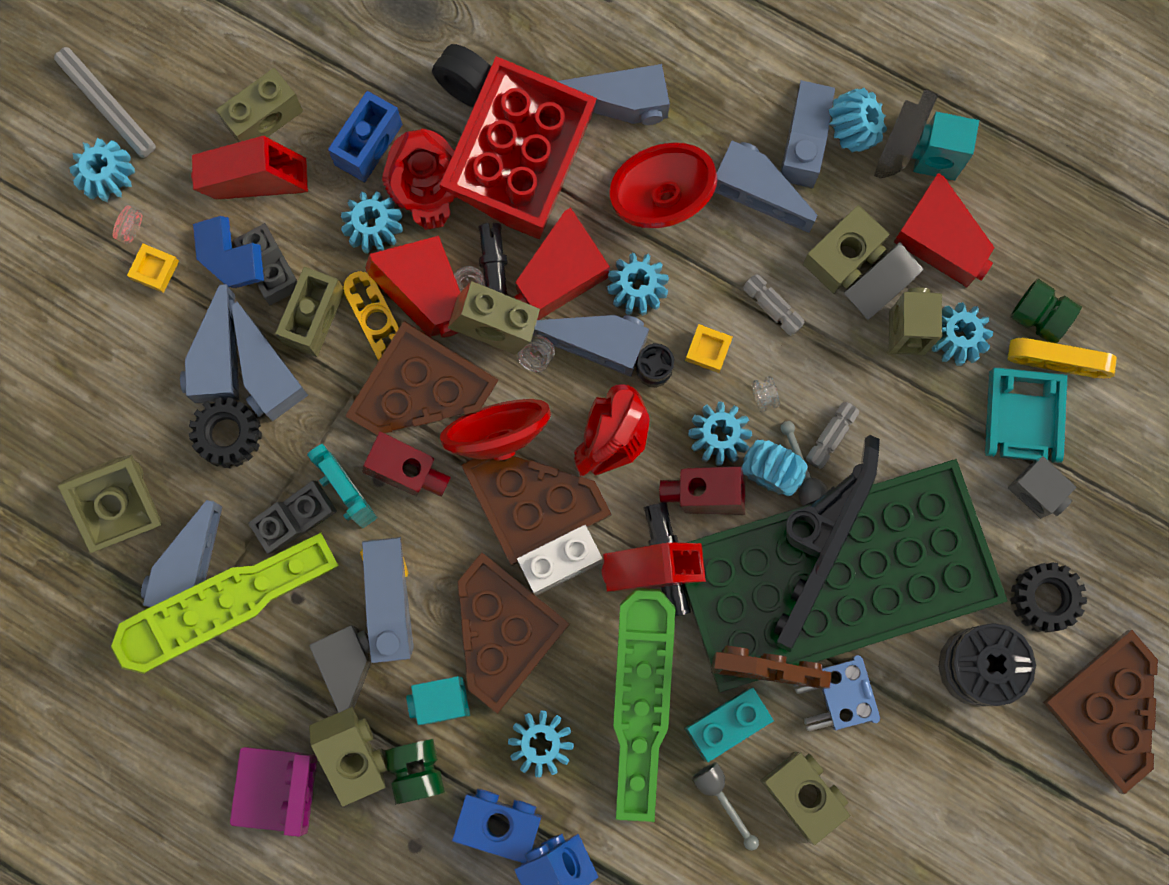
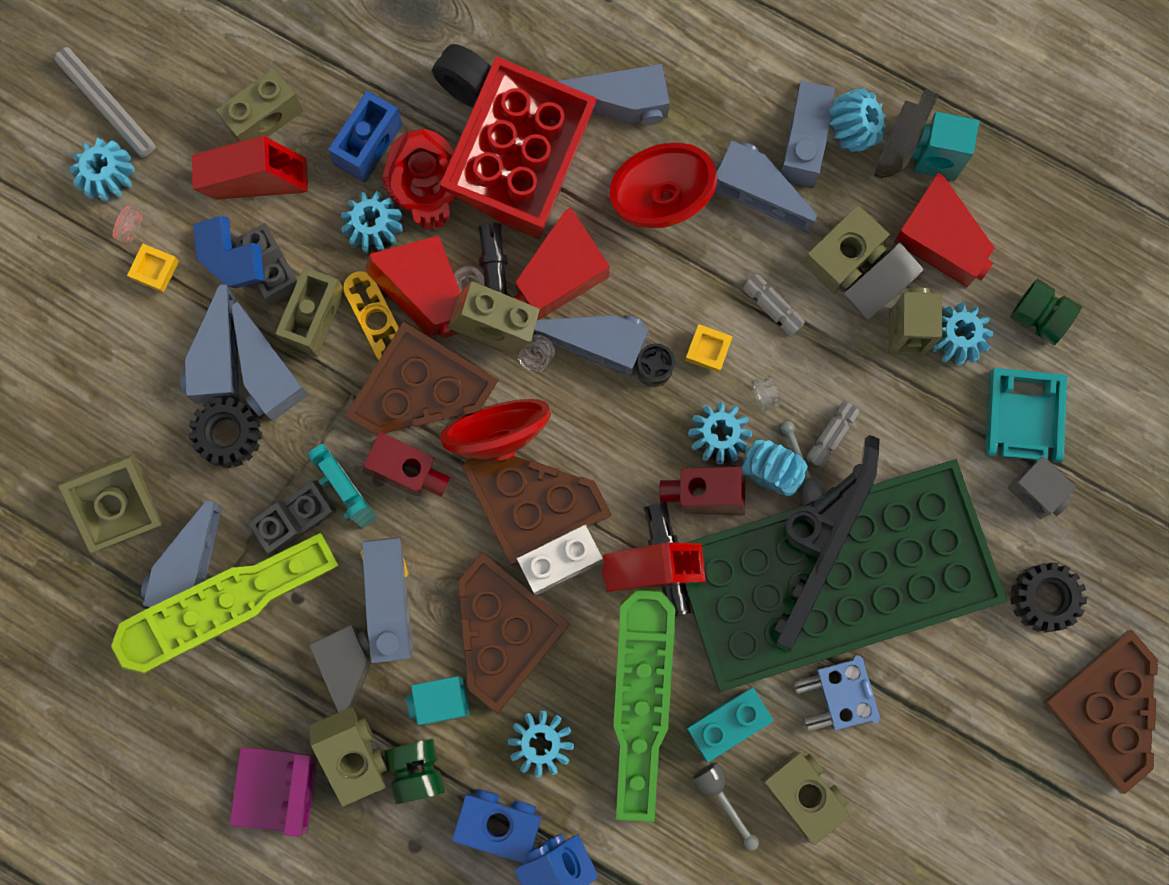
red helmet [574,384,650,476] -> none
medium azure gear [607,253,669,316] -> none
reddish brown plate [711,646,832,689] -> none
black wheel [938,623,1036,707] -> none
yellow beam [1008,338,1117,379] -> none

